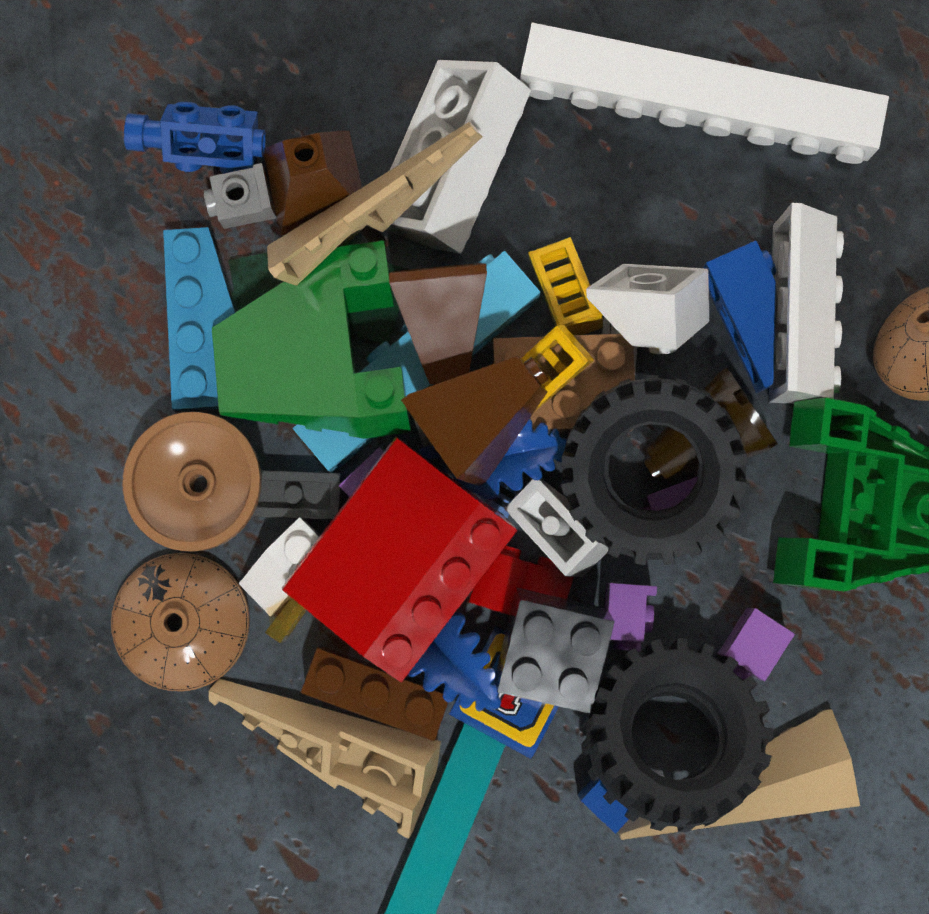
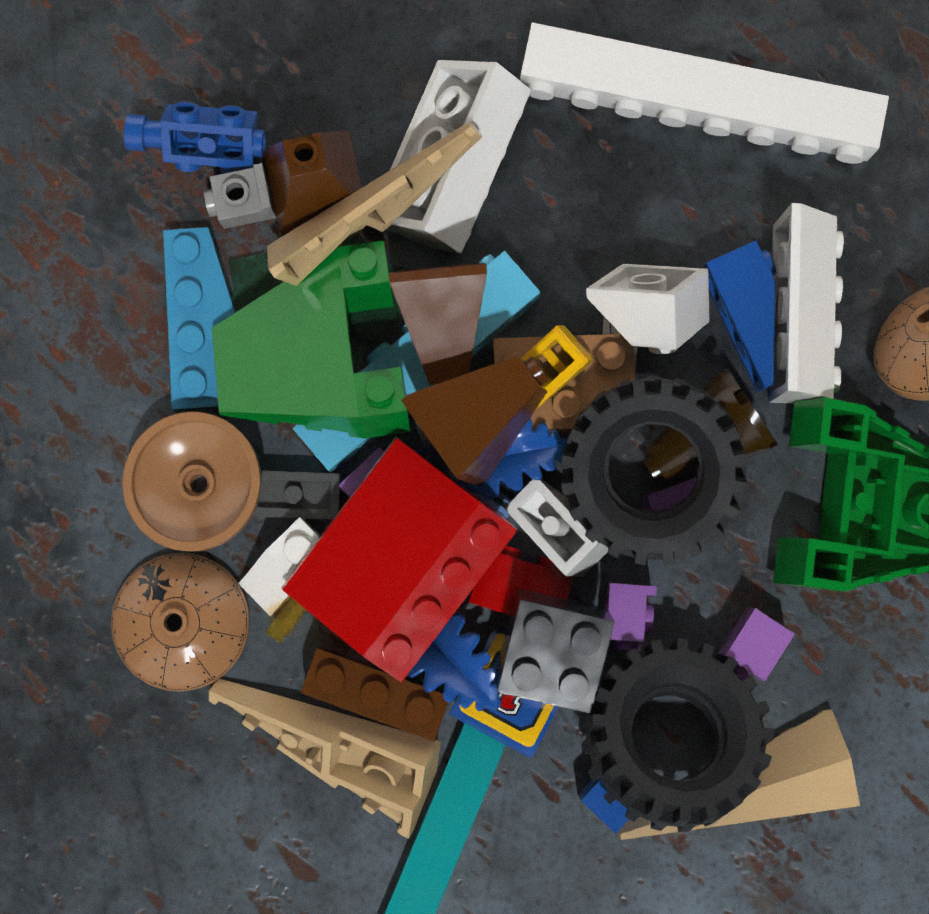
yellow slope [528,237,603,336] -> none

